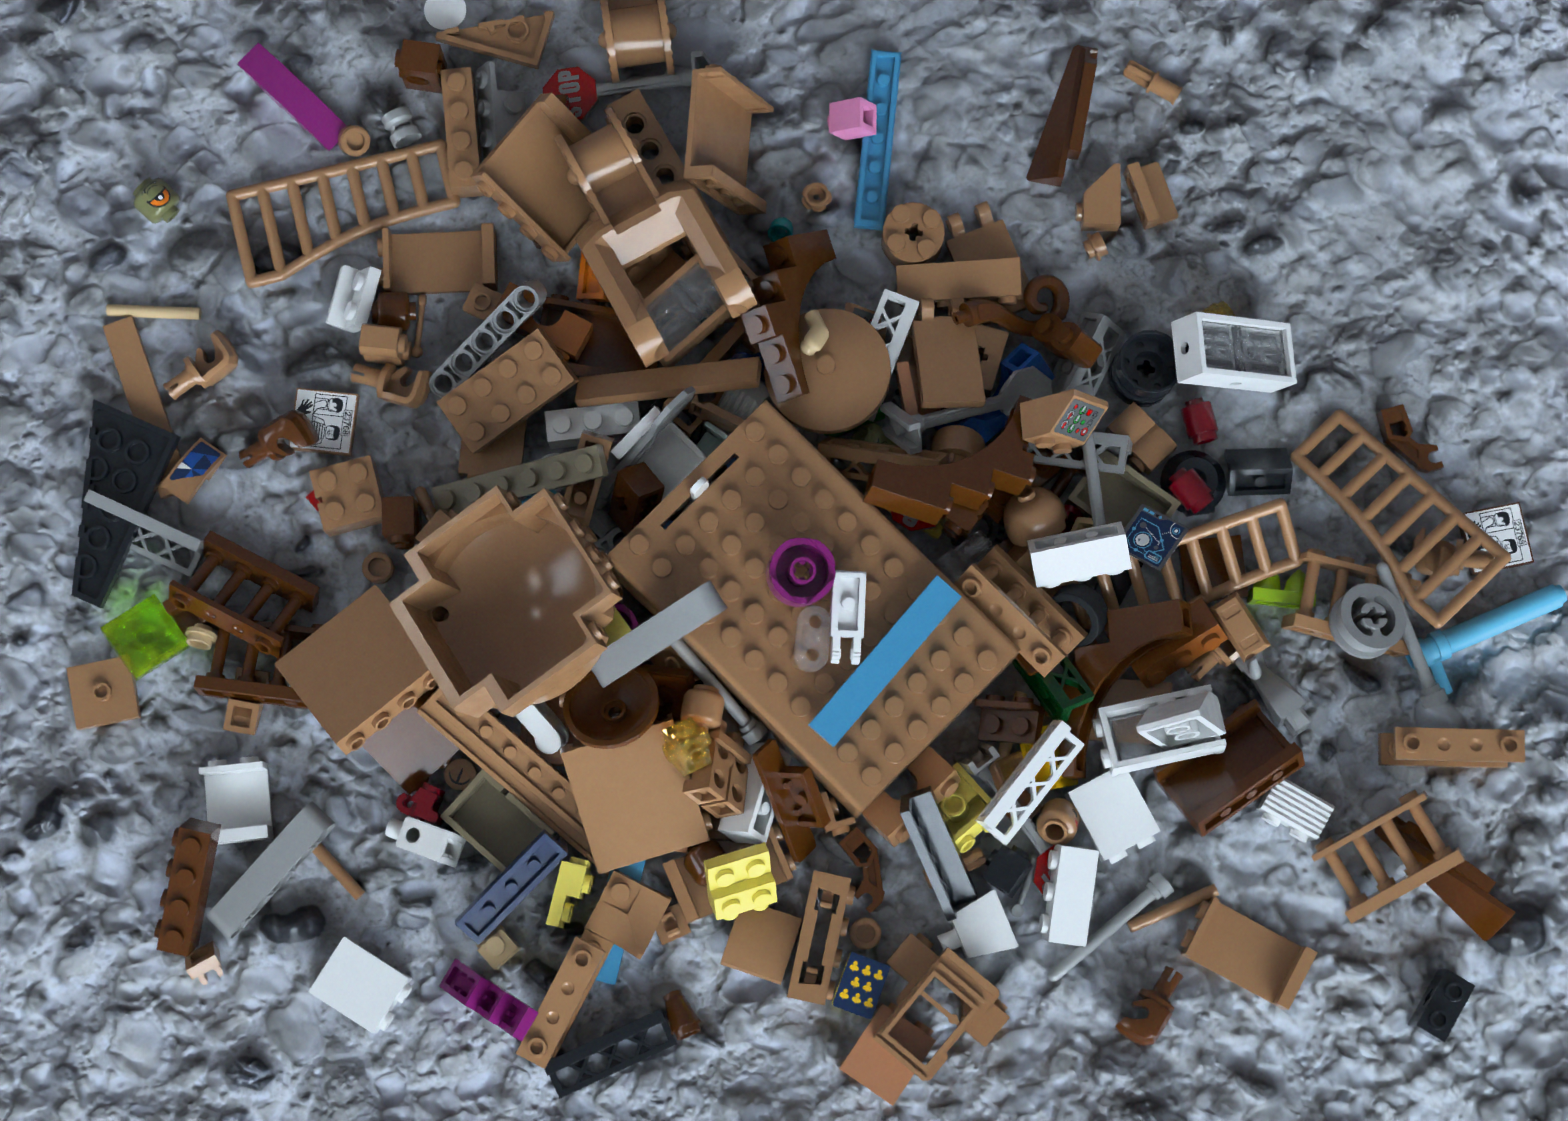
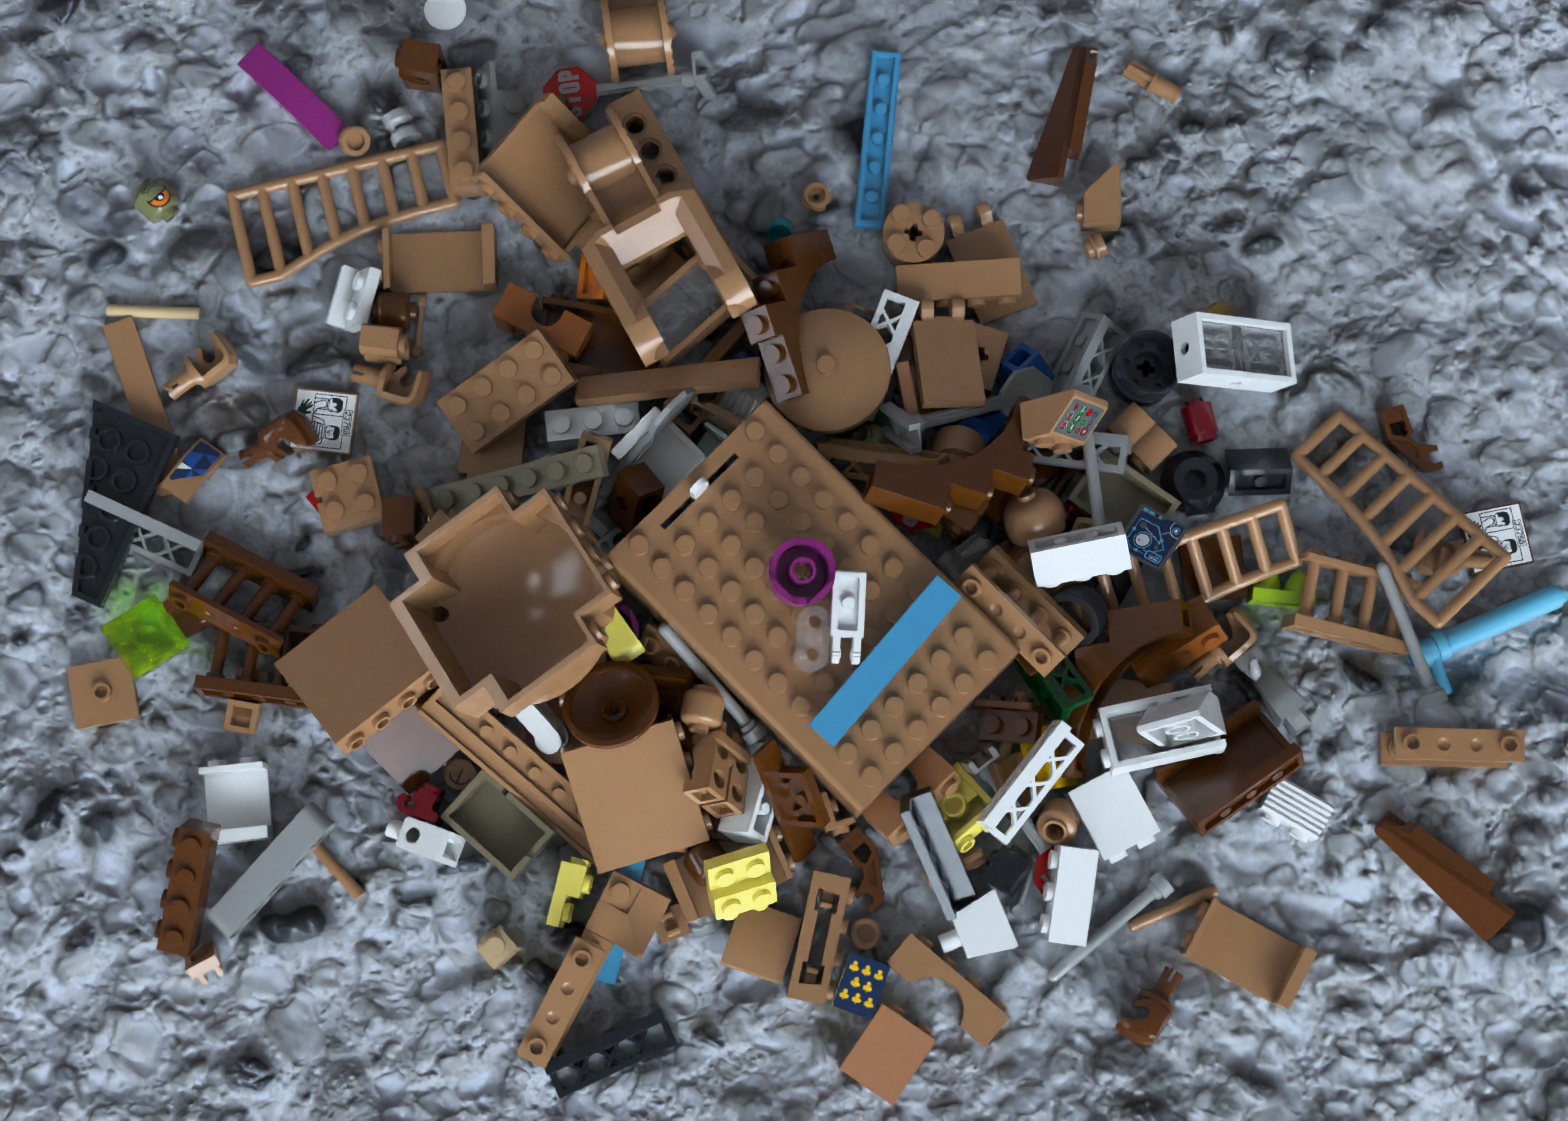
tan plate [185,623,217,650] -> none
white panel [308,937,413,1034] -> none
medium nougat tile [362,552,395,584] -> none
light grey beam [429,280,547,398] -> none
medium nougat wing [435,11,555,70] -> none
magenta slope [439,958,539,1041] -> none
dark blue fence [455,829,568,945] -> none
medium nougat bracket [462,283,502,321] -> none
light grey beam [591,580,728,688] -> none
clear yellow brick [662,717,712,777] -> none
reddish brown cone [663,989,701,1040] -> none
medium nougat panel [684,64,774,215] -> none
tan arm [800,310,829,356] -> none
bright pink brick [827,97,877,141] -> none
medium nougat piece [873,947,999,1081] -> none
reddish brown plant [952,274,1070,337] -> none
reddish brown brick [1031,313,1103,368] -> none
medium nougat panel [1123,161,1178,230] -> none
dark red brick [1168,467,1214,515] -> none
medium nougat tile [1210,592,1271,662] -> none
medium nougat fence [1311,789,1465,924] -> none
light grey wheel [1329,583,1406,659] -> none
black brick [1407,969,1475,1042] -> none

